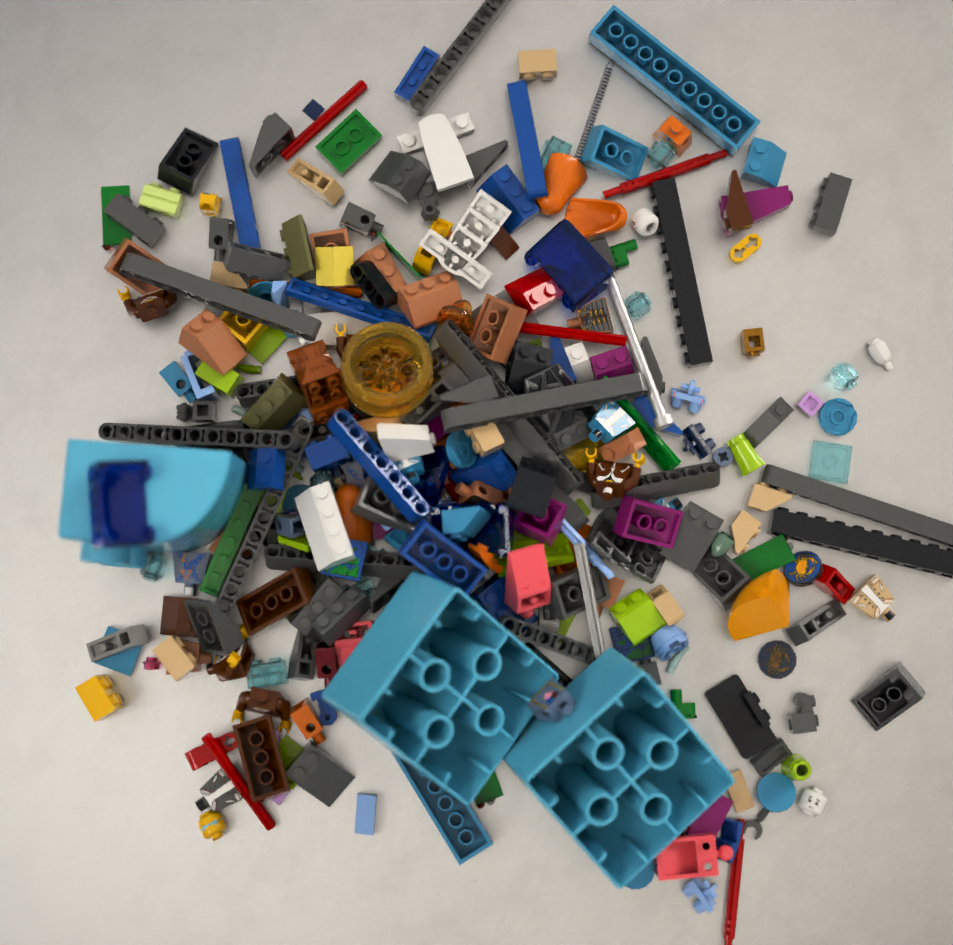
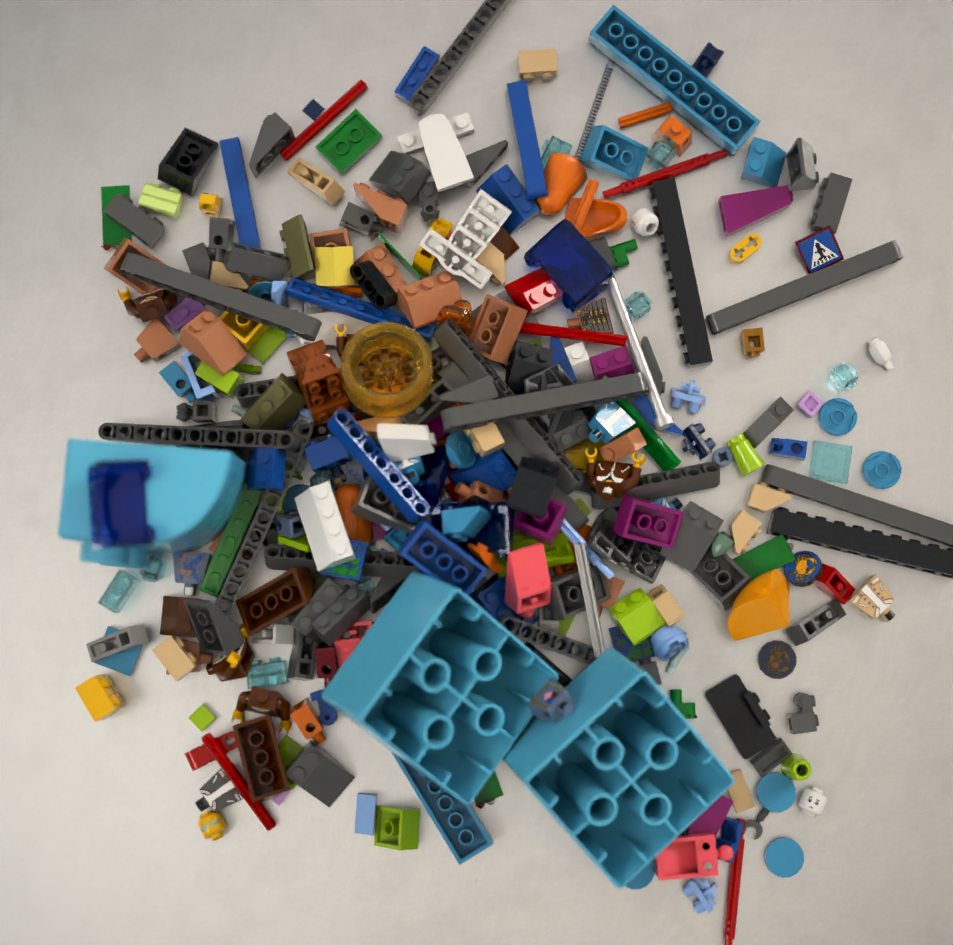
clear pink plate [142,657,162,670] -> none
reddish brown slope [722,170,754,234] -> none
black slope [851,662,926,731] -> none
none -> clear light blue brick [98,570,140,613]
none -> nougat torso [134,318,182,363]
none -> medium lavender plate [163,298,205,331]
none -> dark grey slope [182,242,214,305]
none -> lime tile [188,704,216,732]
none -> white slope [251,624,295,644]
none -> nougat slope [353,182,409,234]
none -> lime slope [374,806,420,851]
none -> tan slope [475,242,505,287]
none -> orange axle [570,179,599,233]
none -> orange axle [618,103,673,128]
none -> dark blue hips [692,42,724,78]
none -> dark grey beam [706,240,904,335]
none -> dark azure tile [764,837,804,878]
none -> blue leg [769,438,808,461]
none -> dark grey slope [786,138,819,191]
none -> piece [795,225,844,274]
none -> dark azure tile [862,451,902,489]

